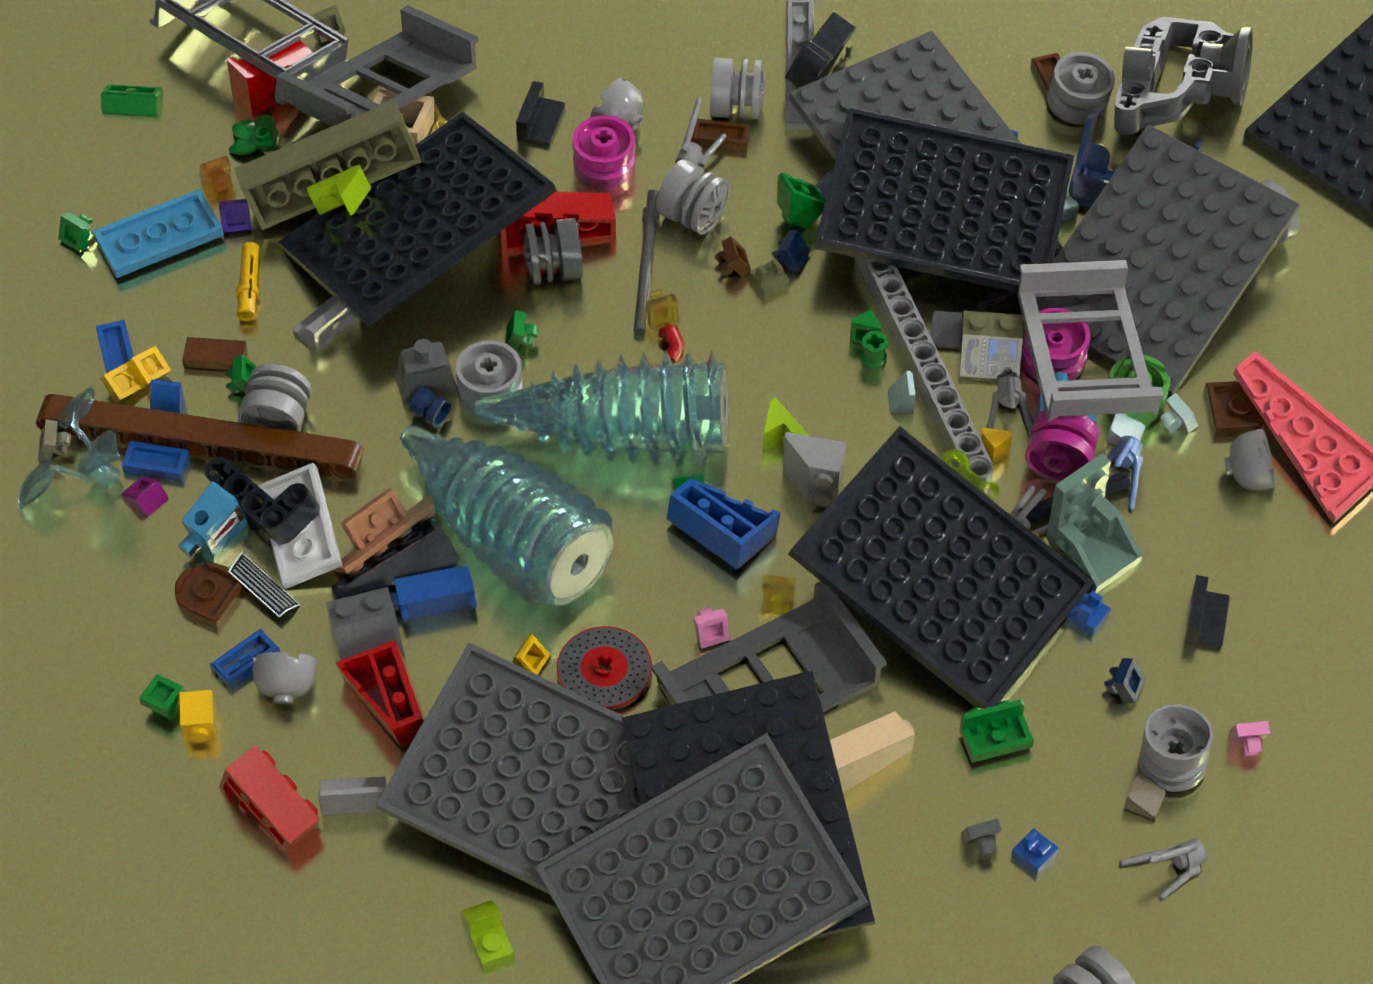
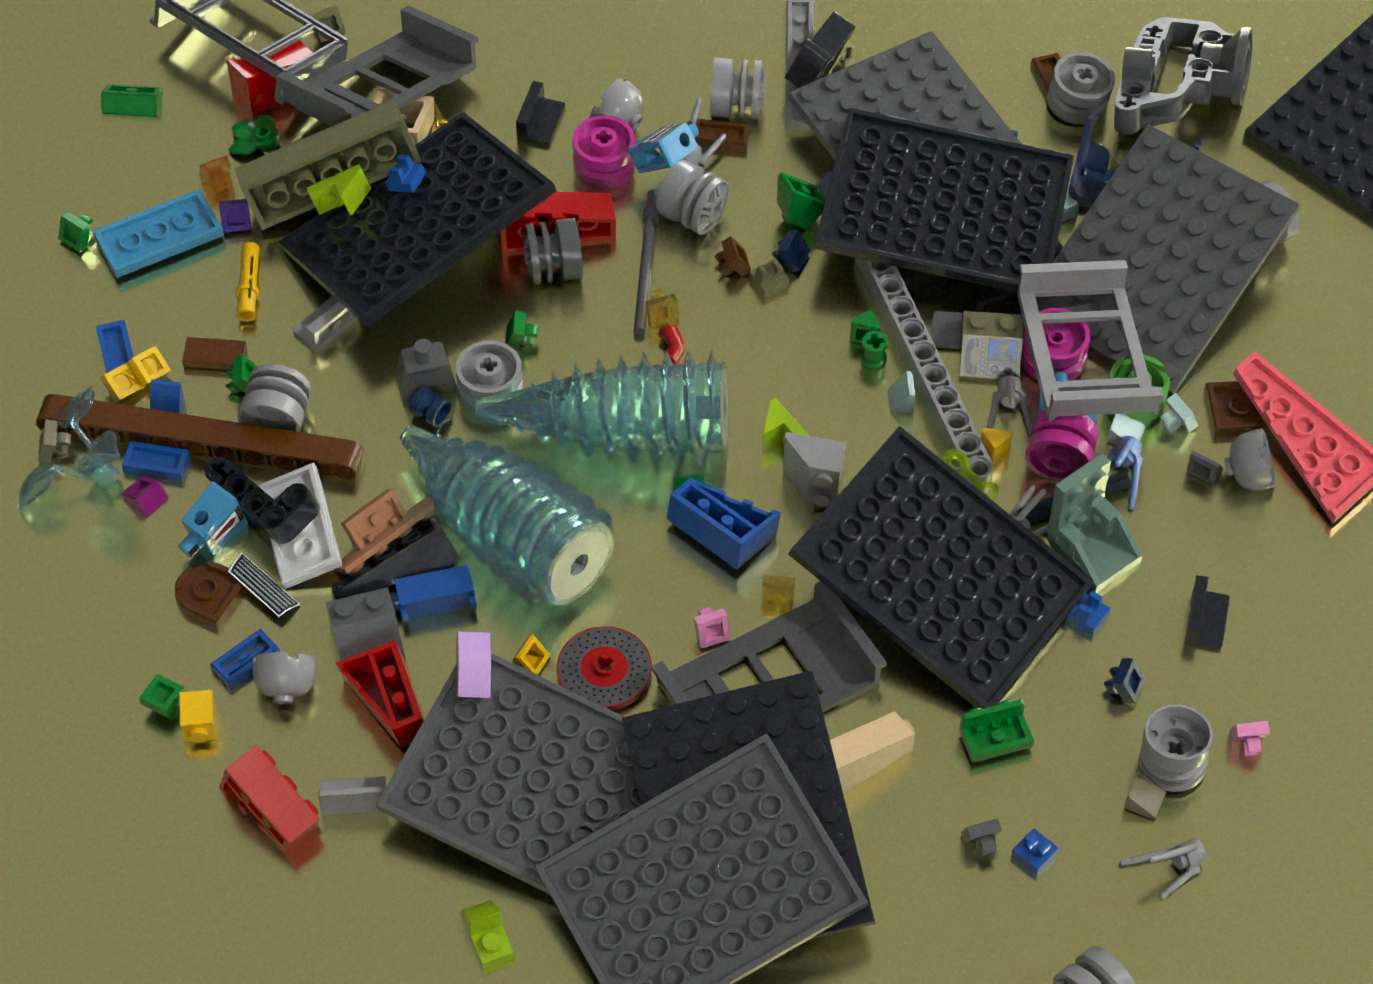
none -> blue tile [385,155,426,193]
none -> lavender slope [456,631,491,698]
none -> dark azure torso [627,121,699,174]
none -> dark grey slope [1187,451,1223,485]

